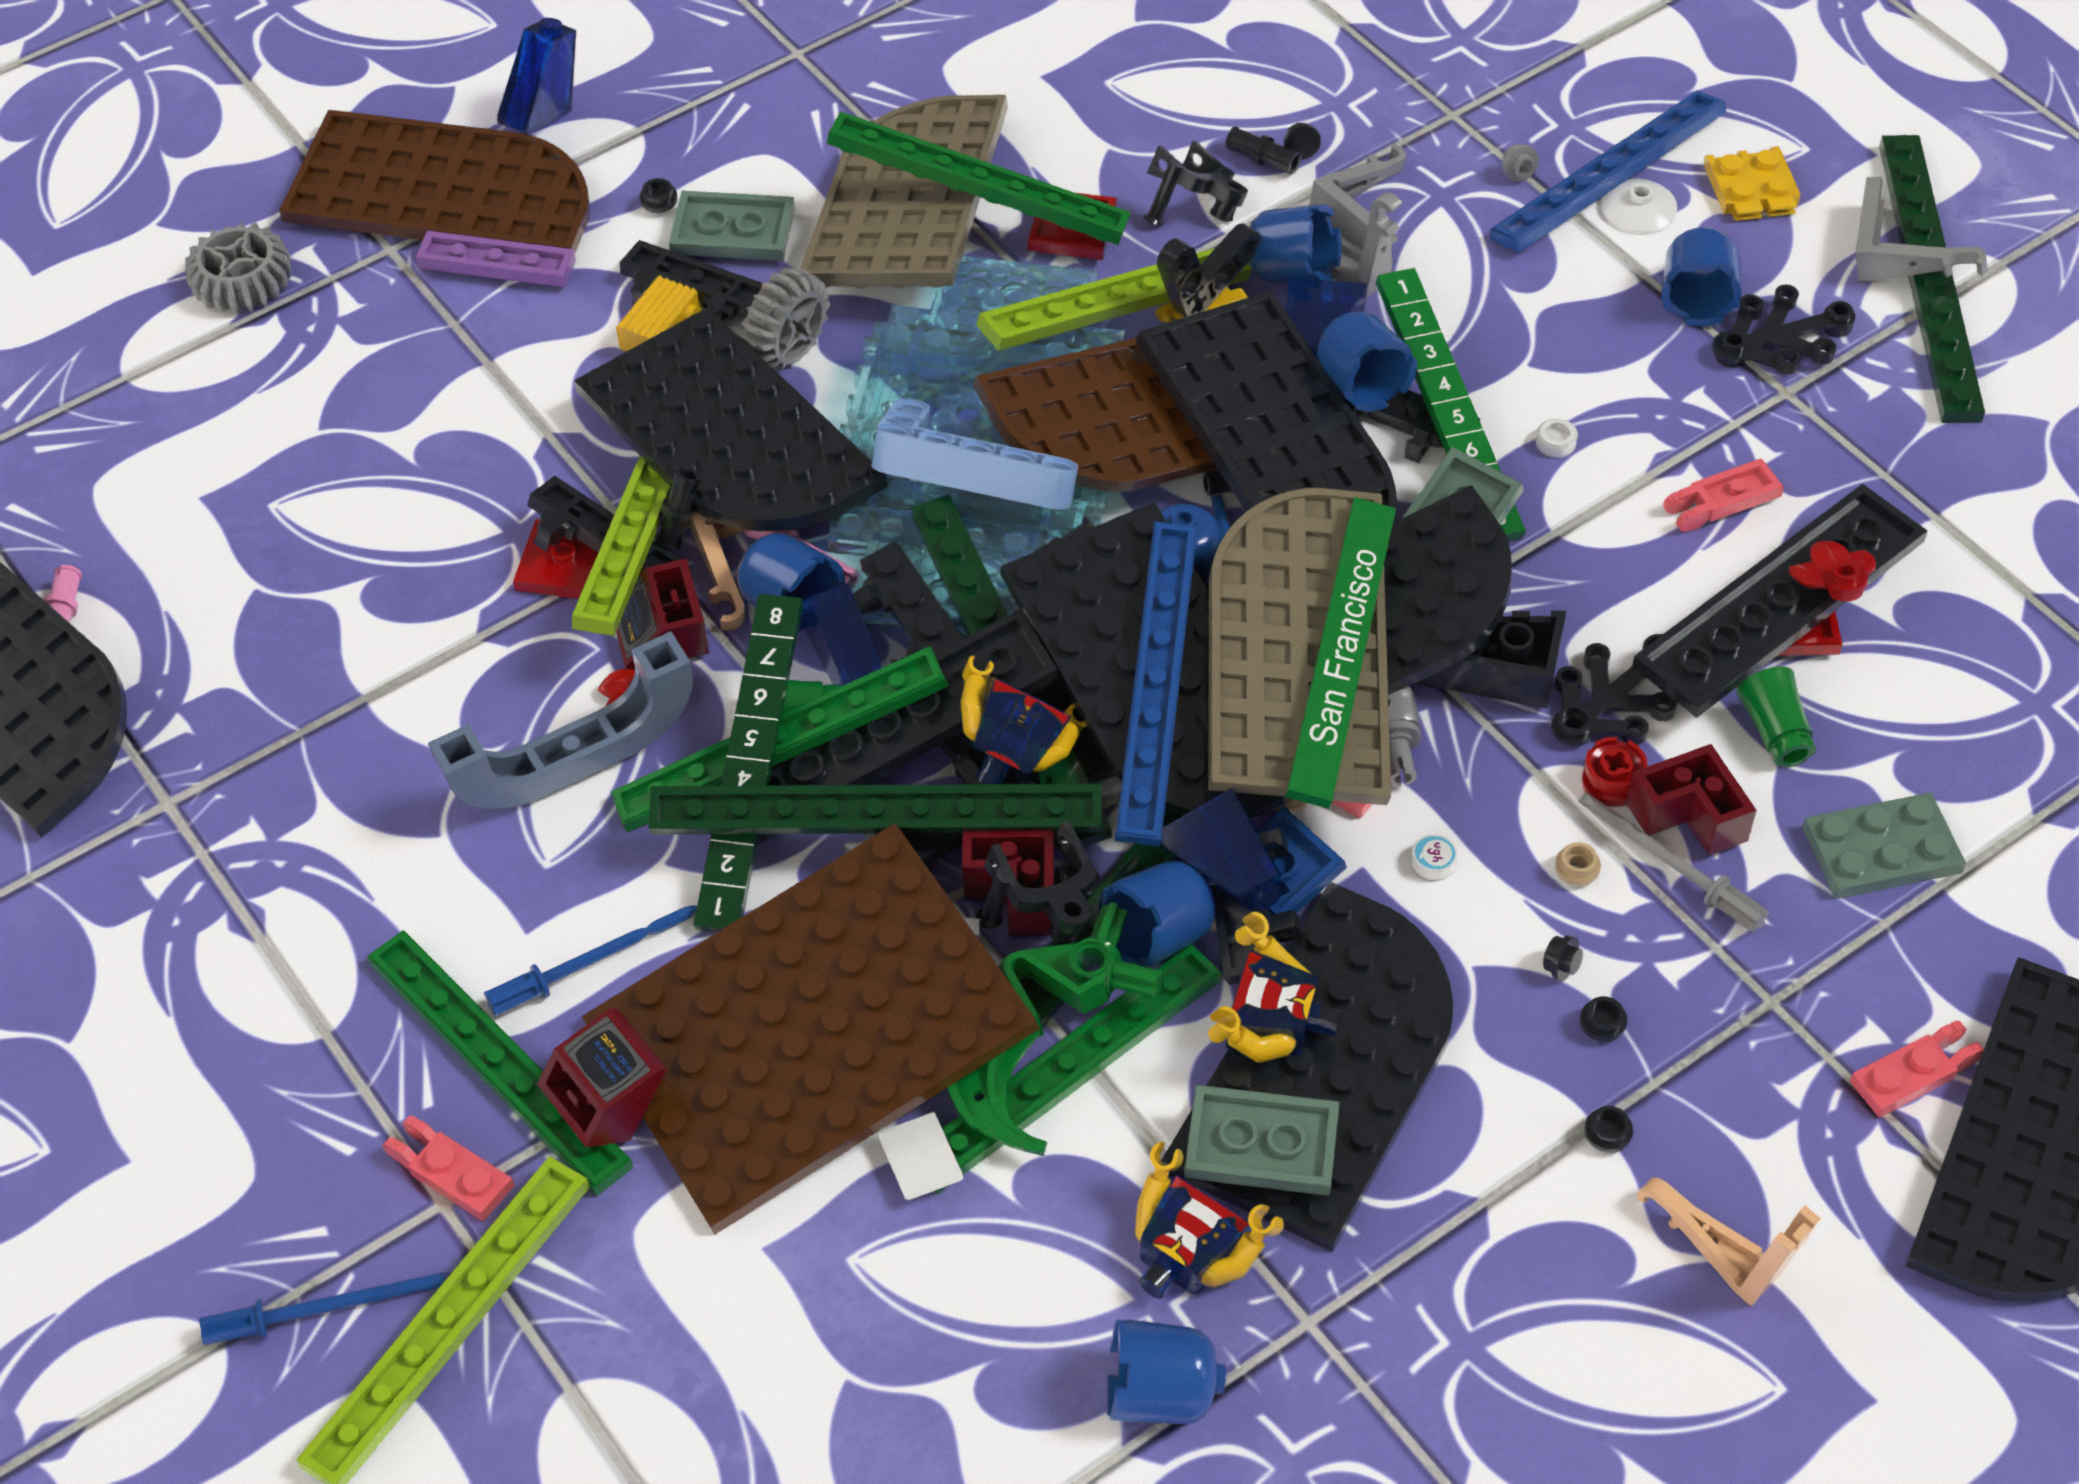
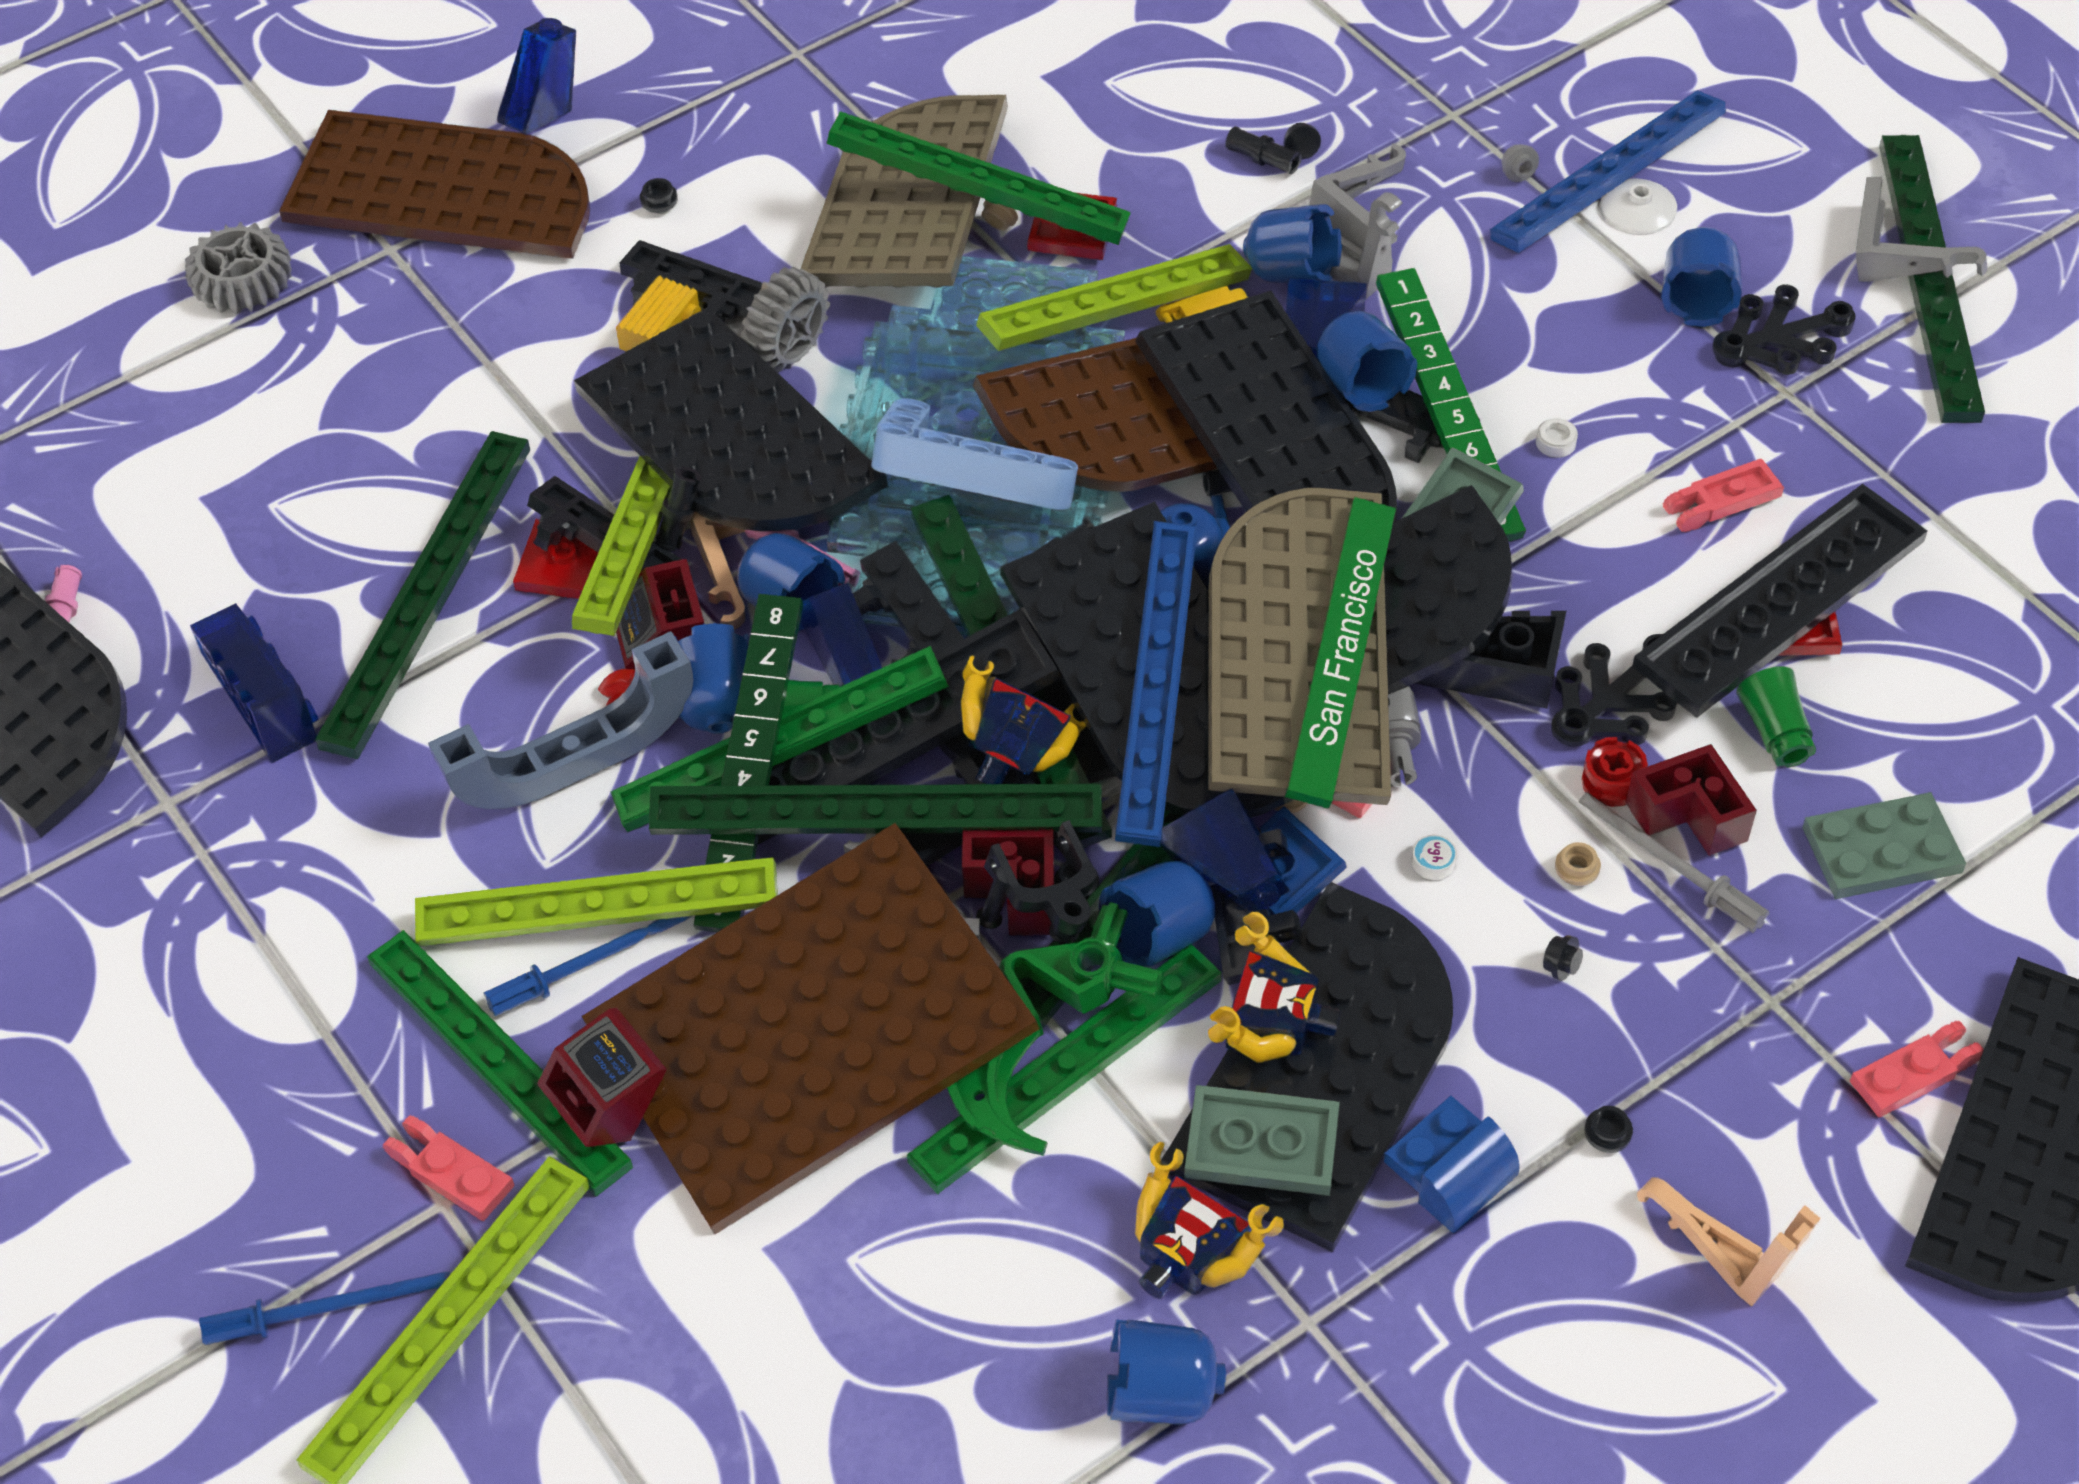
medium lavender plate [416,231,576,287] -> none
sand green plate [669,190,795,261] -> none
white sticker [877,1112,963,1200] -> none
black piece [1143,141,1248,226] -> none
black beam [1157,223,1262,317] -> none
black plate [1580,996,1627,1042] -> none
yellow plate [1703,146,1800,221] -> none
red plate [1788,541,1876,602] -> none
none -> clear blue wedge [189,603,319,764]
none -> dark green plate [315,431,530,760]
none -> lime plate [415,857,778,946]
none -> blue cylinder [675,623,749,734]
none -> tan plate [981,200,1018,231]
none -> blue brick [1384,1095,1520,1234]

